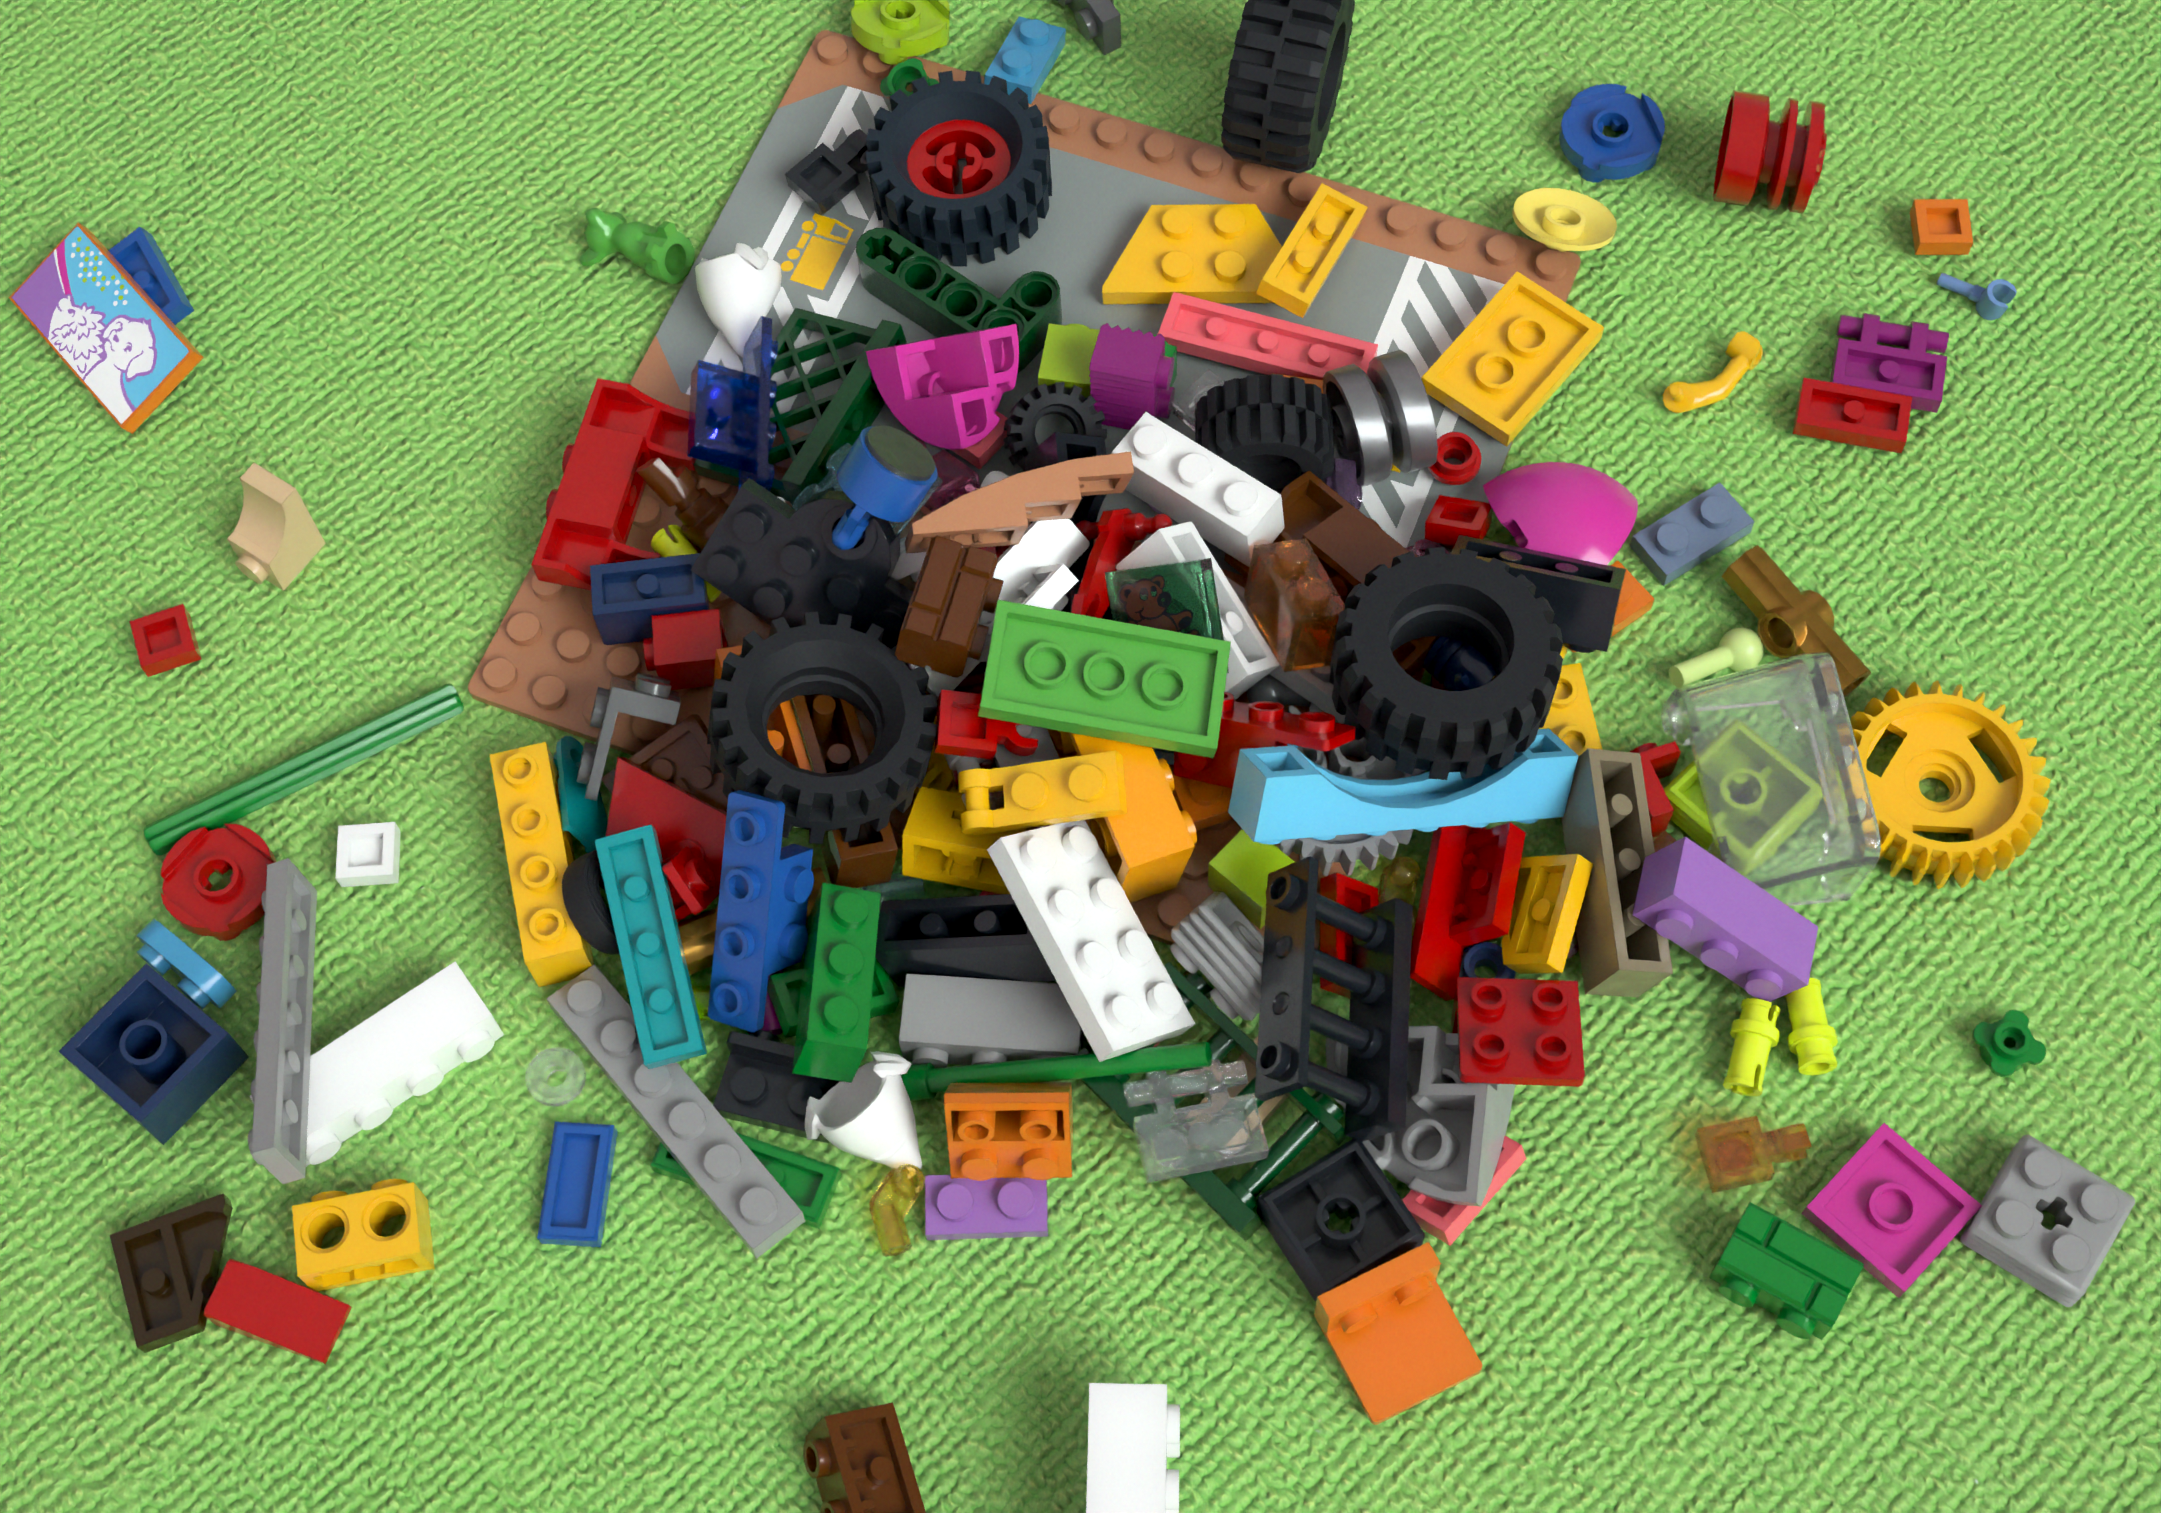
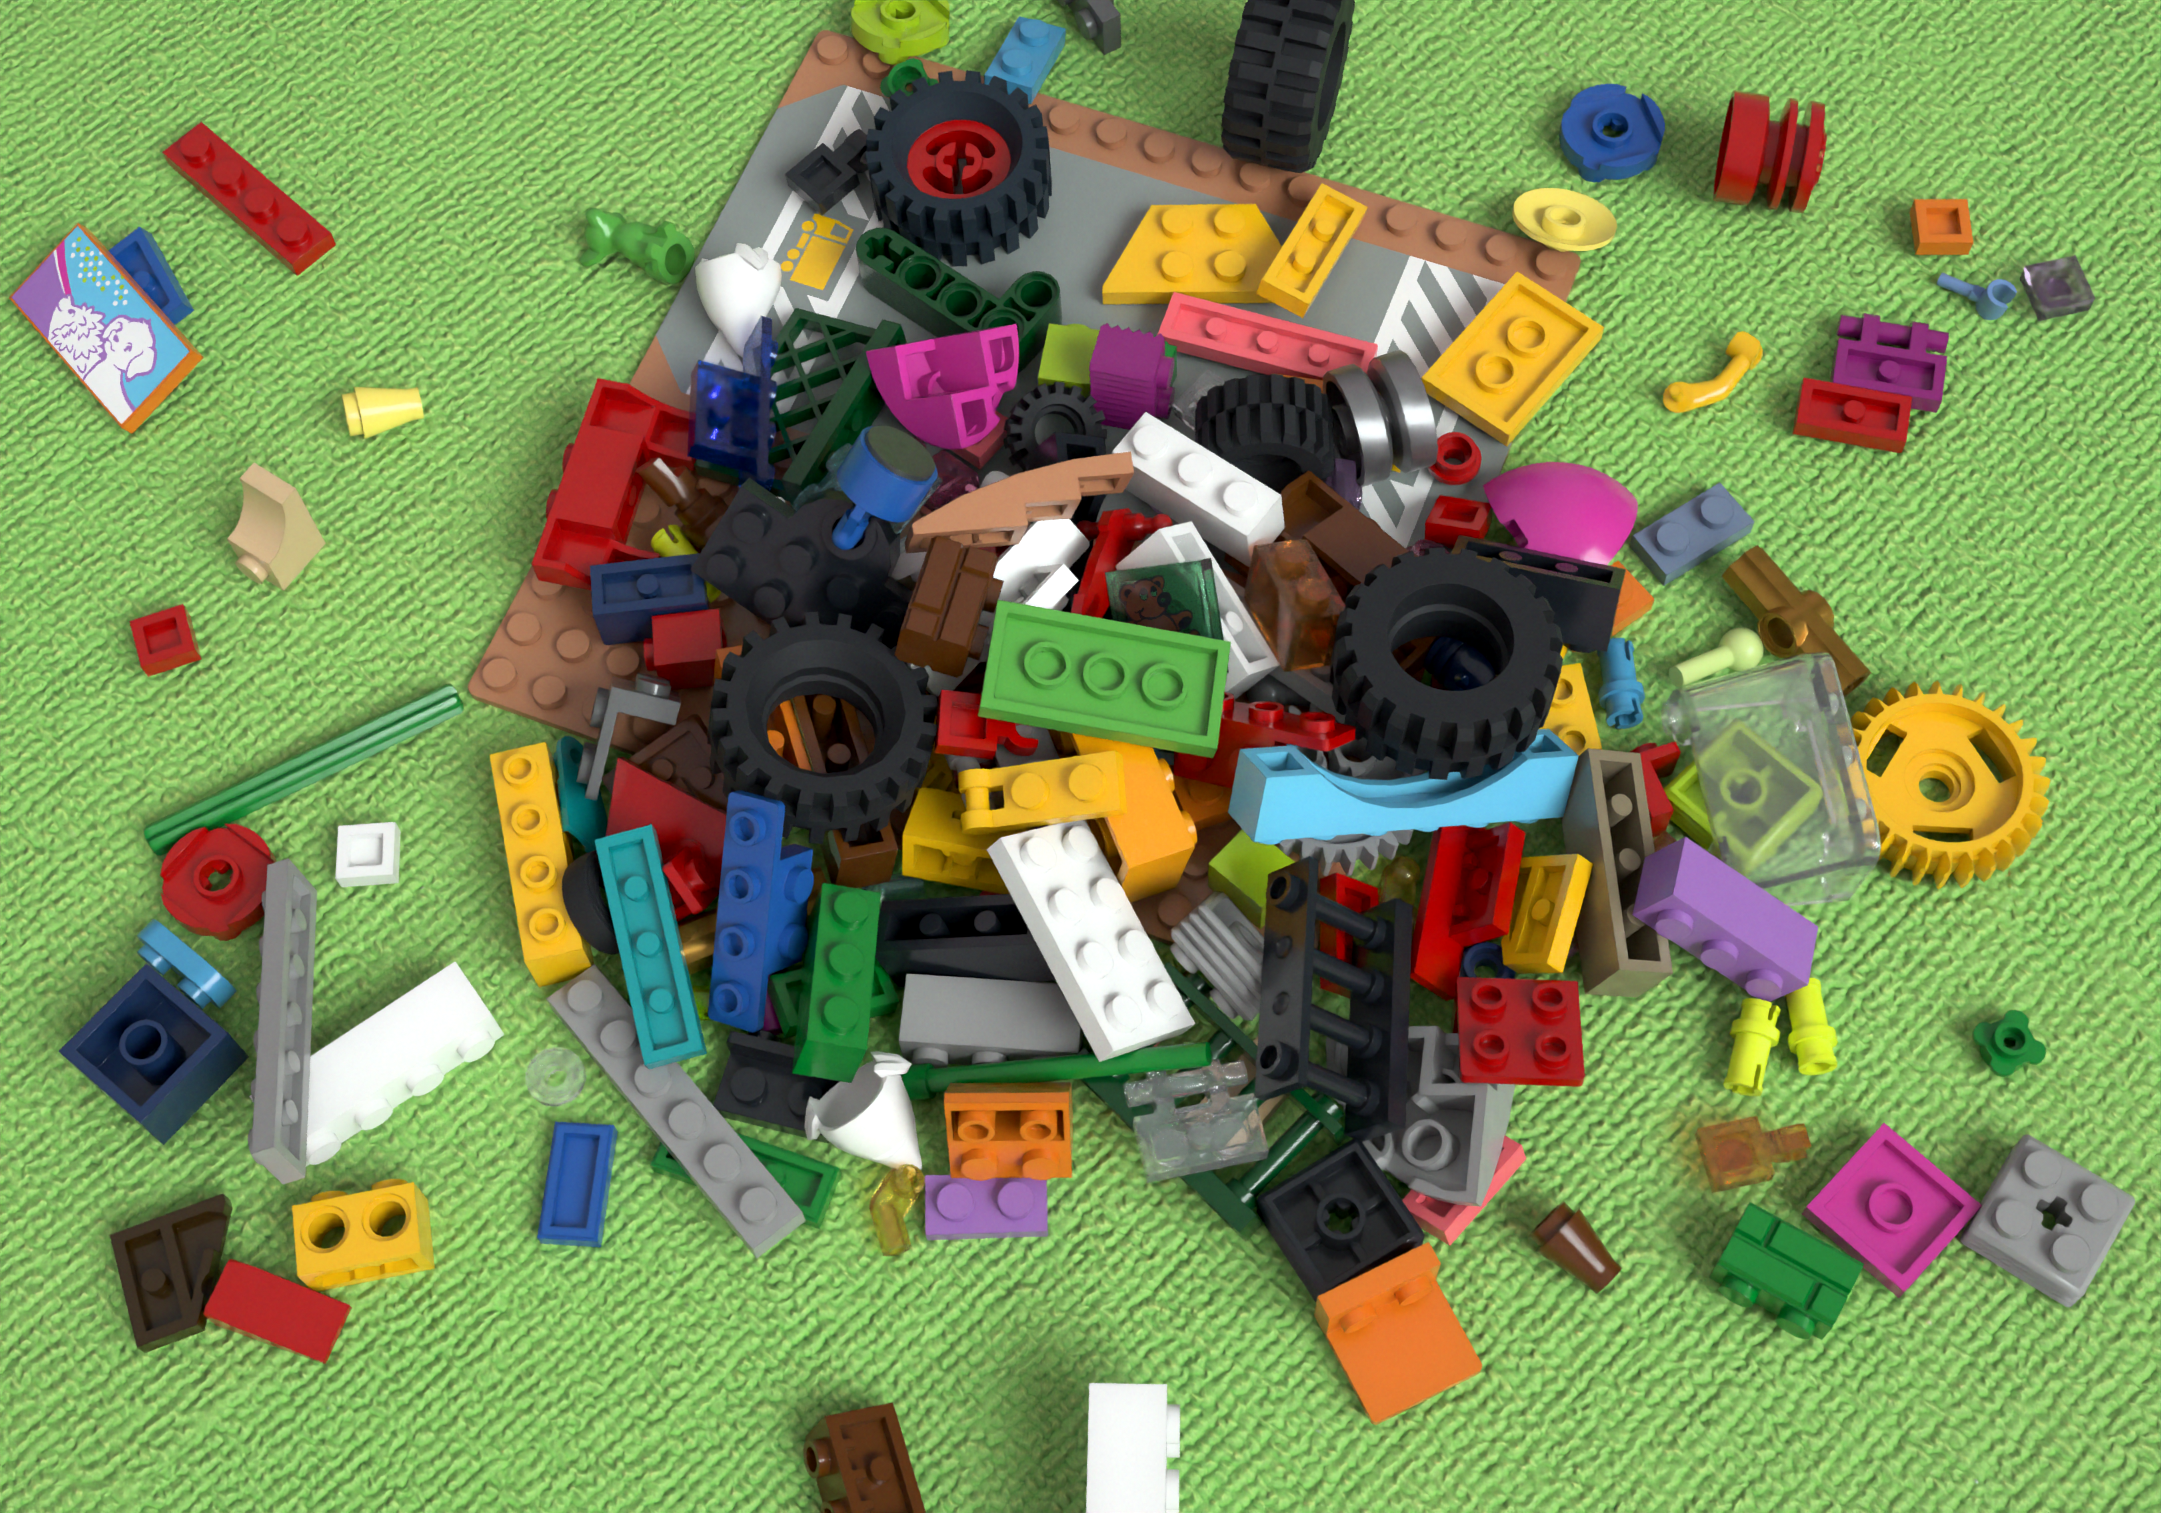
none -> red plate [162,122,336,276]
none -> light yellow cone [341,387,424,439]
none -> reddish brown cone [1529,1201,1622,1294]
none -> dark azure pin [1597,638,1645,729]
none -> plate [2020,255,2095,321]

